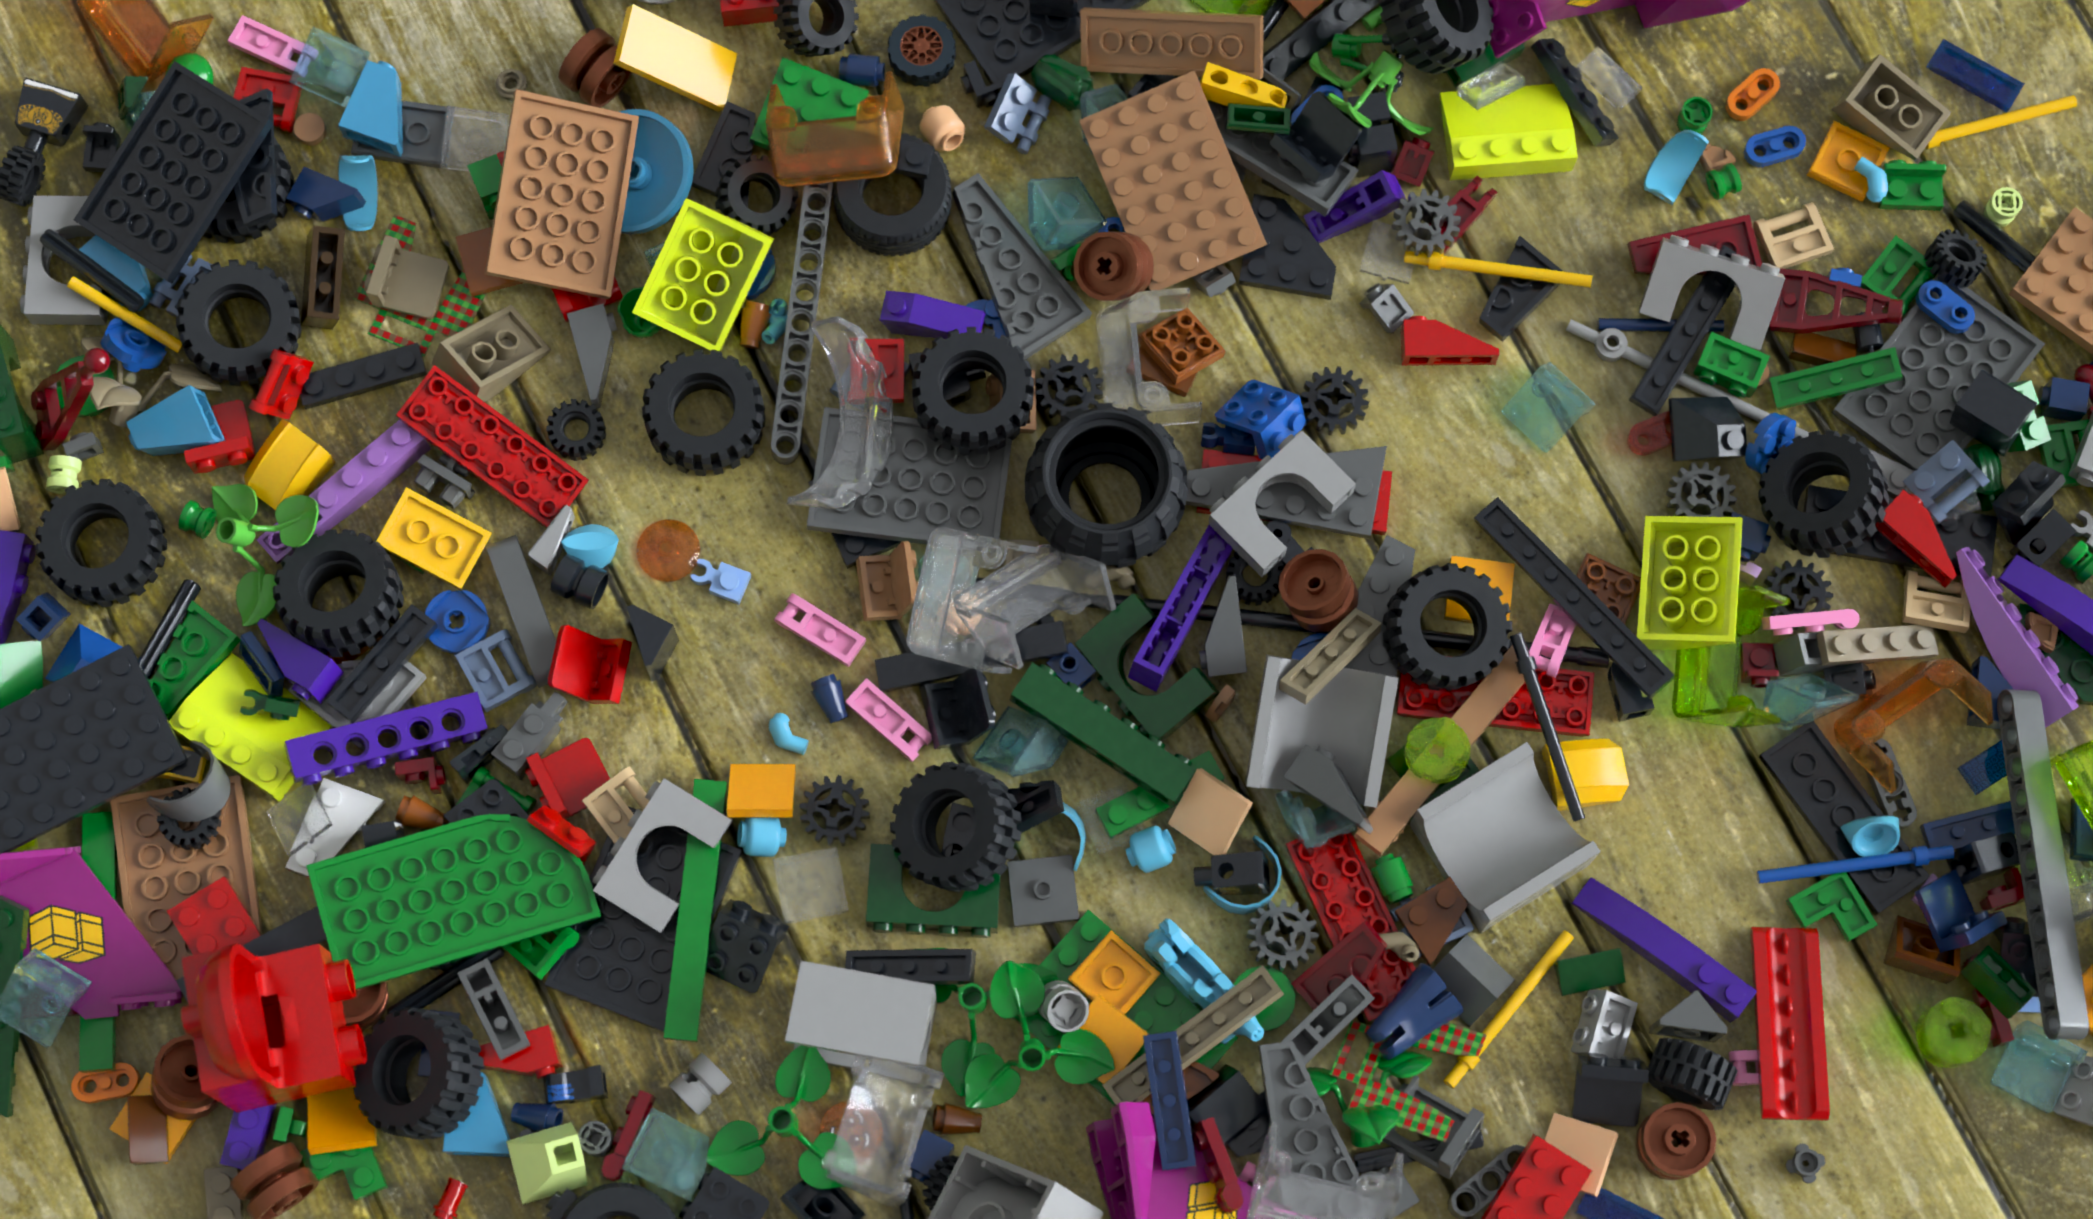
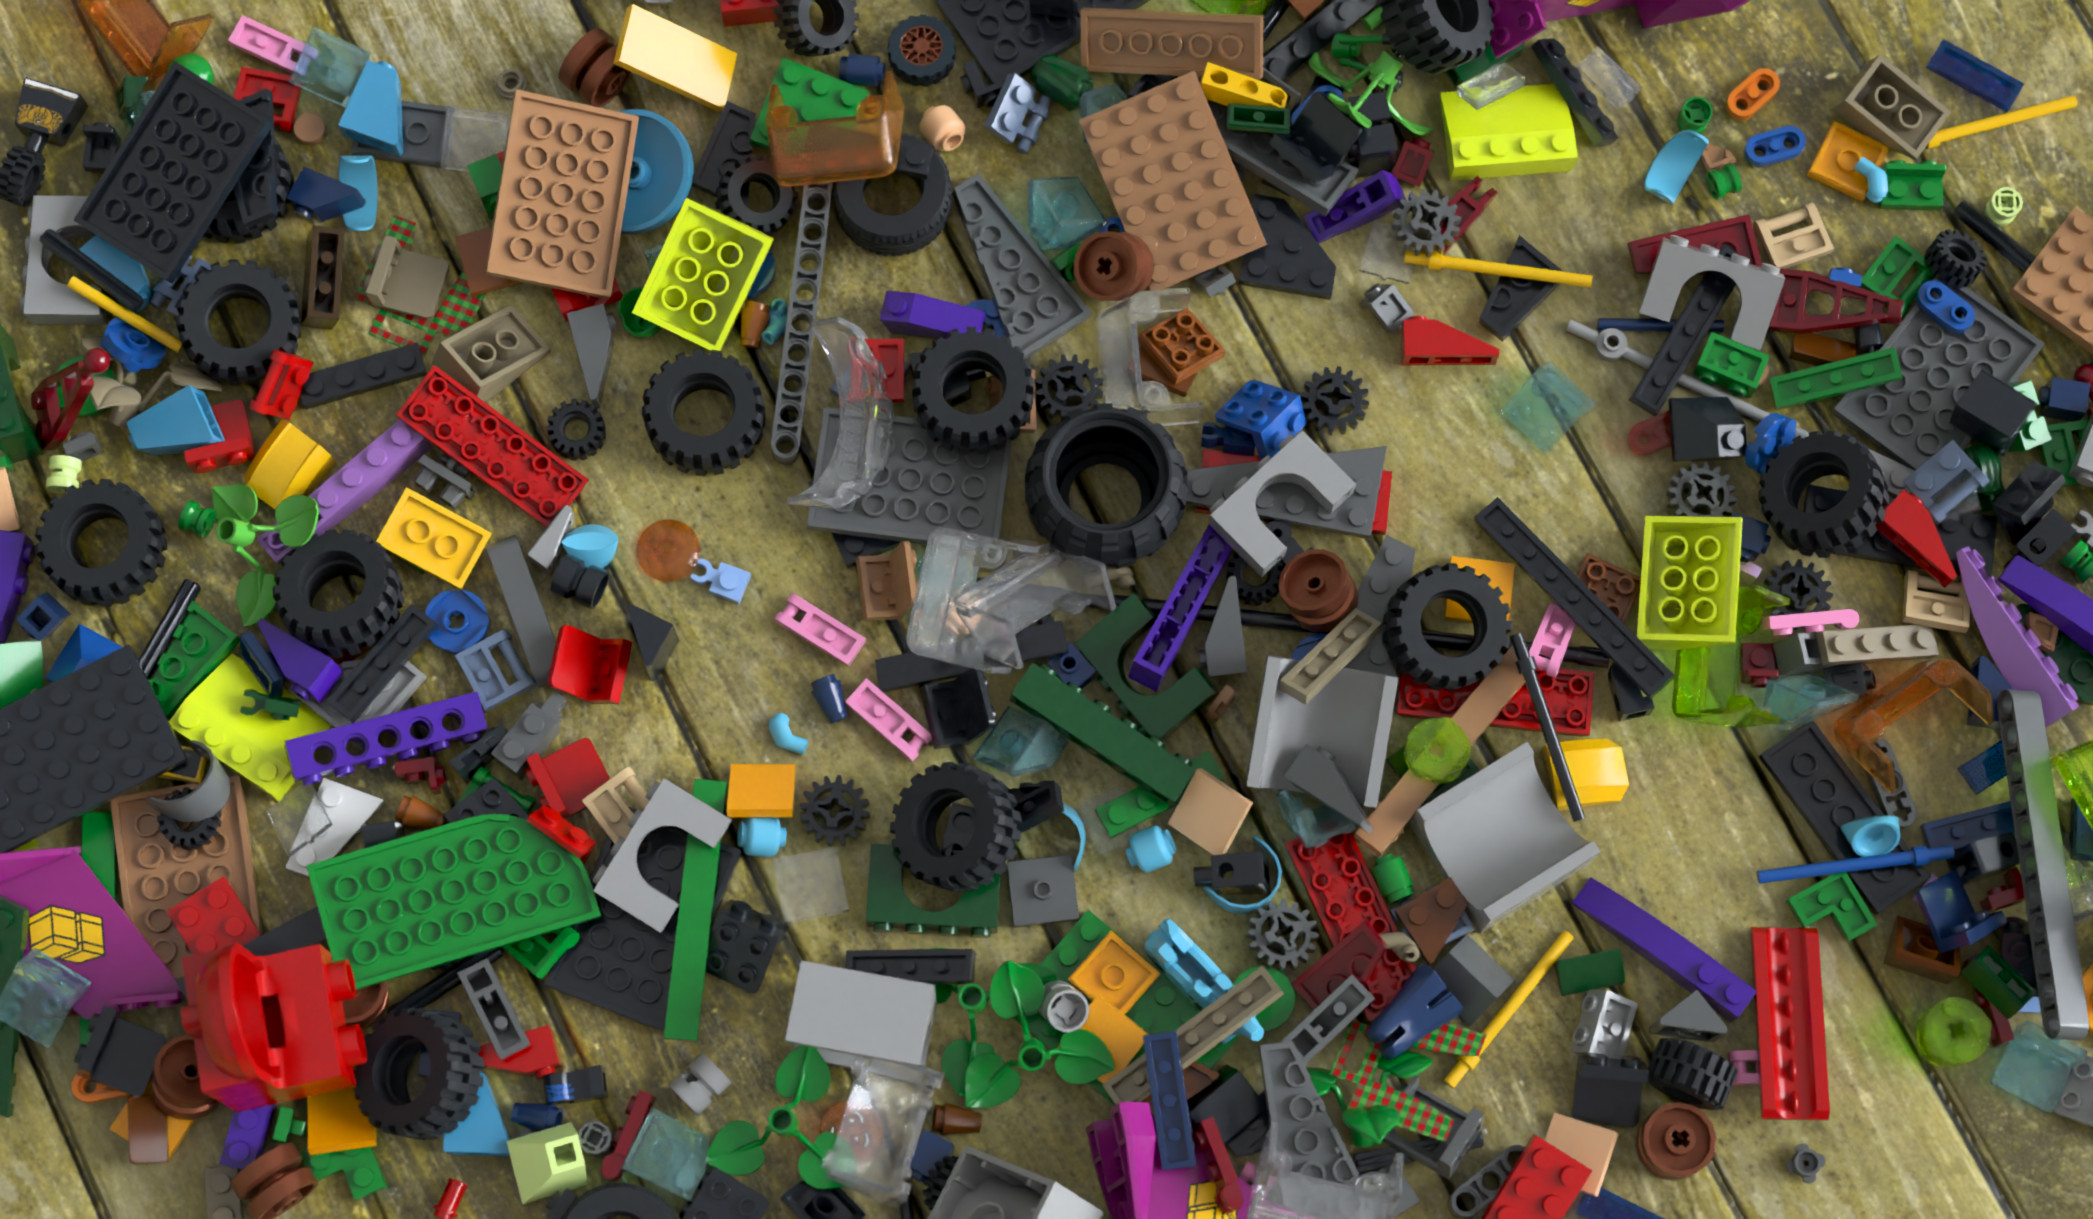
none -> black bracket [74,1006,166,1097]

